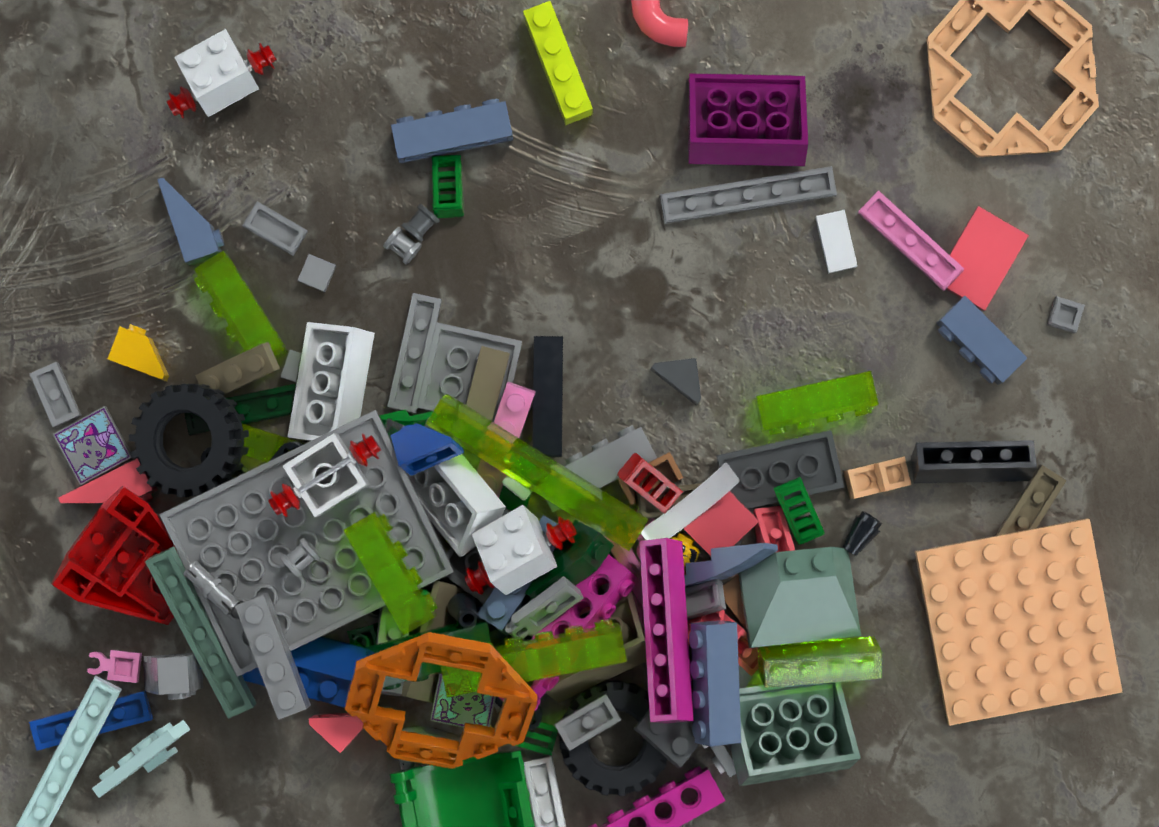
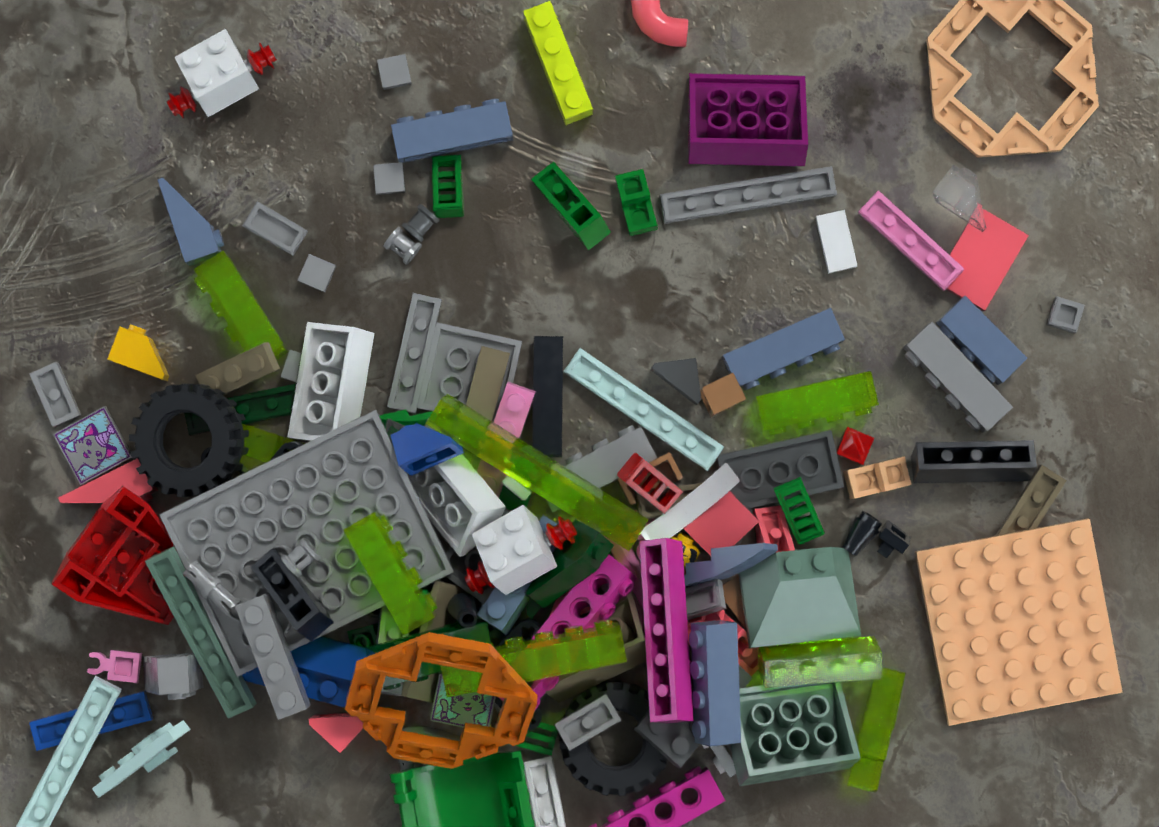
white brick [268,433,381,517] -> none
light grey hinge [505,576,584,641] -> none
none -> black slope [251,548,334,642]
none -> light grey tile [373,162,405,195]
none -> light grey tile [377,54,412,90]
none -> green slope [531,161,611,251]
none -> light aqua tile [563,348,724,472]
none -> green slope [615,169,658,236]
none -> medium nougat panel [700,373,746,418]
none -> sand blue brick [722,308,845,391]
none -> red tile [836,427,874,465]
none -> clear neon green slope [847,666,906,793]
none -> black tile [877,520,911,558]
none -> light grey brick [903,321,1013,433]
none -> clear slope [932,165,986,232]

